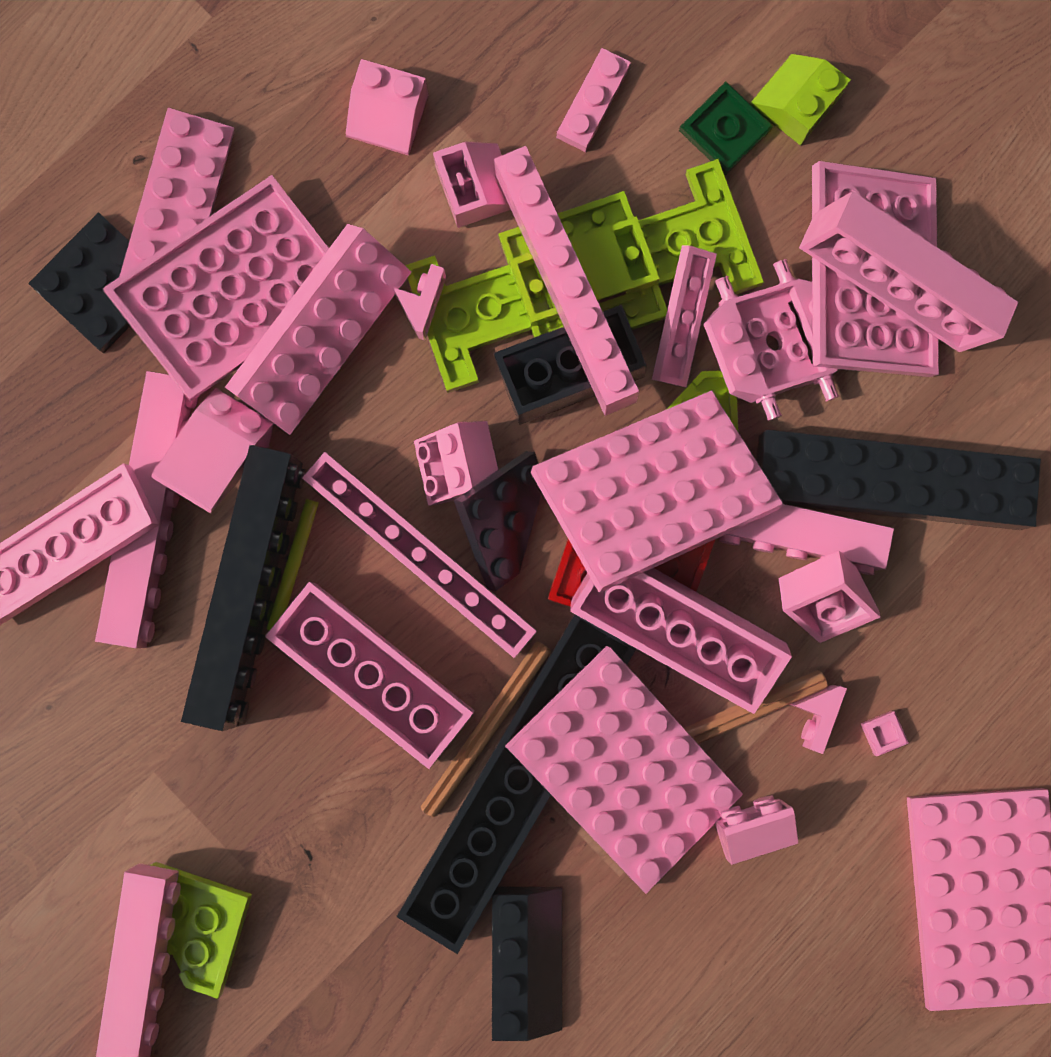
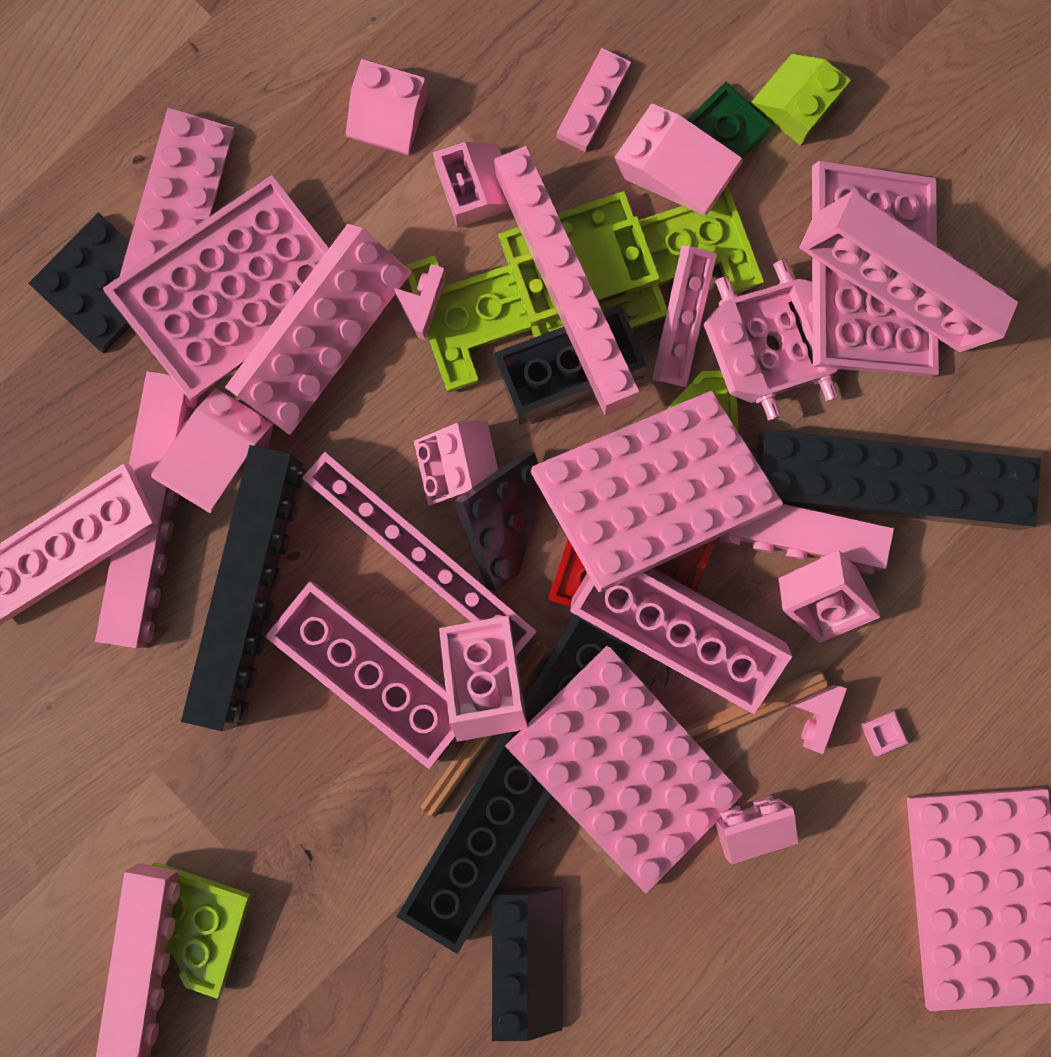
lime bar [267,499,319,630] -> none
none -> bright pink slope [439,616,527,742]
none -> bright pink slope [615,103,743,216]

